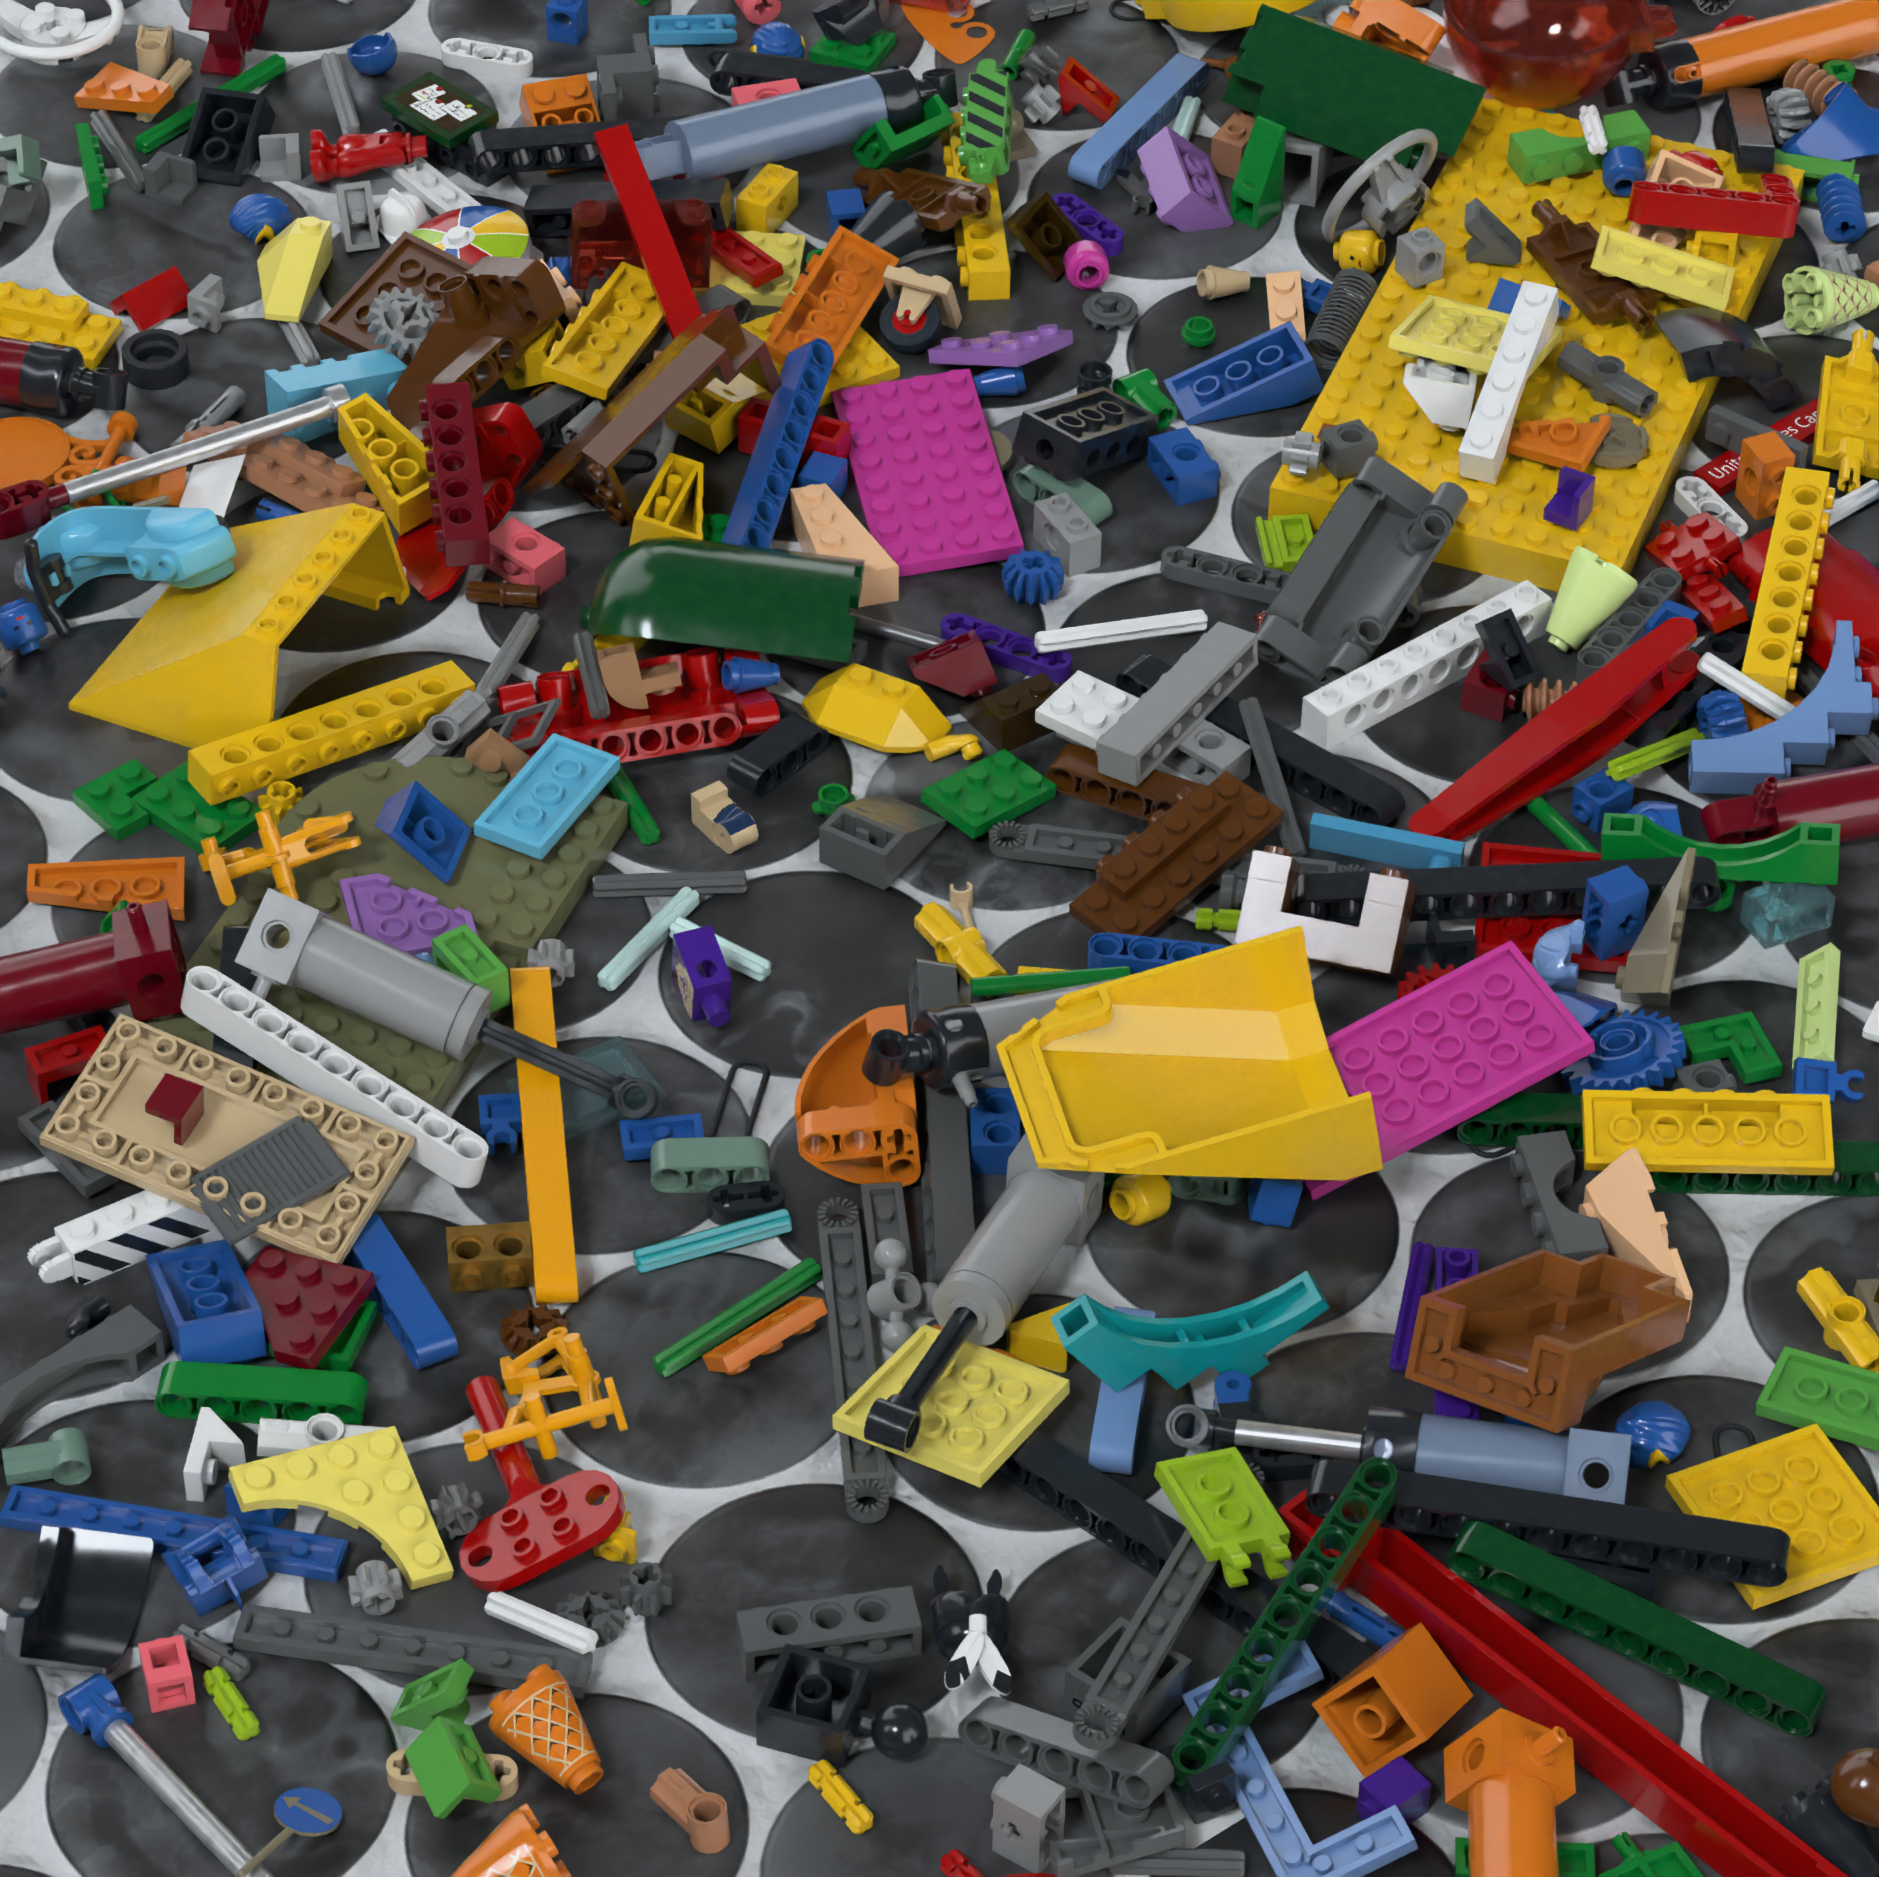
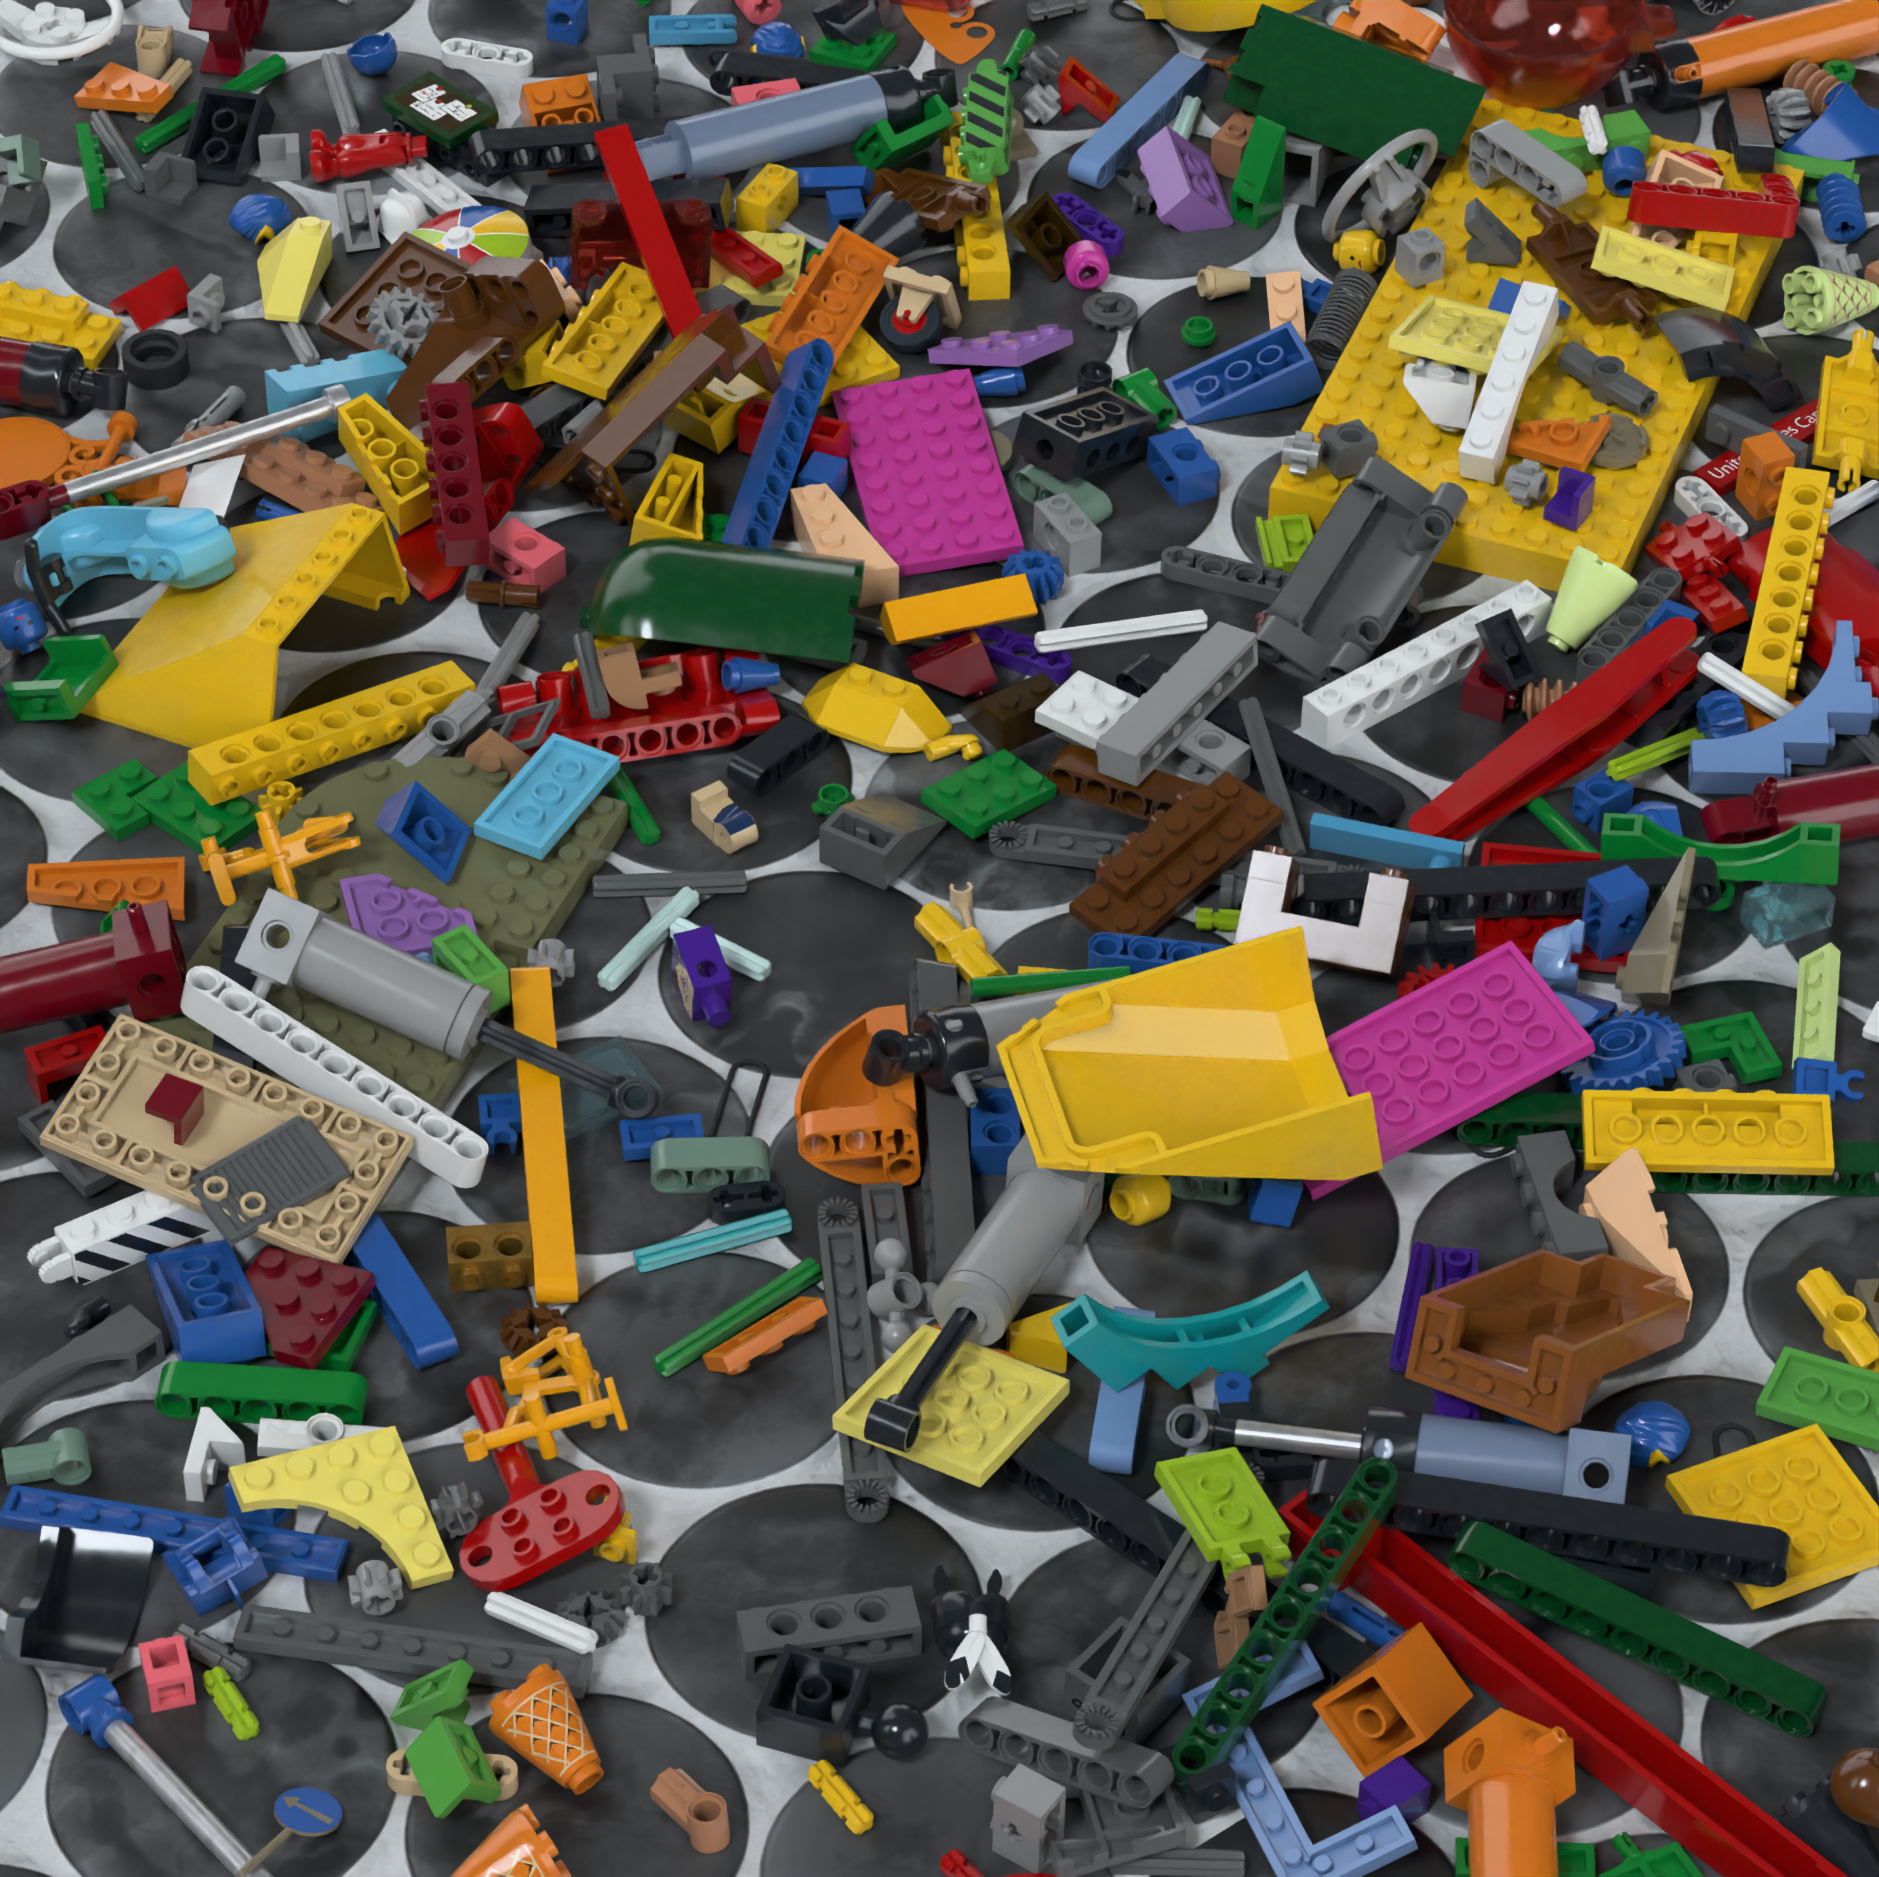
none -> green panel [3,634,119,721]
none -> blue piece [790,166,875,196]
none -> light orange brick [879,573,1038,645]
none -> medium nougat tile [1214,1565,1268,1670]
none -> light grey beam [1468,119,1587,208]
none -> light grey gear [1504,458,1549,507]

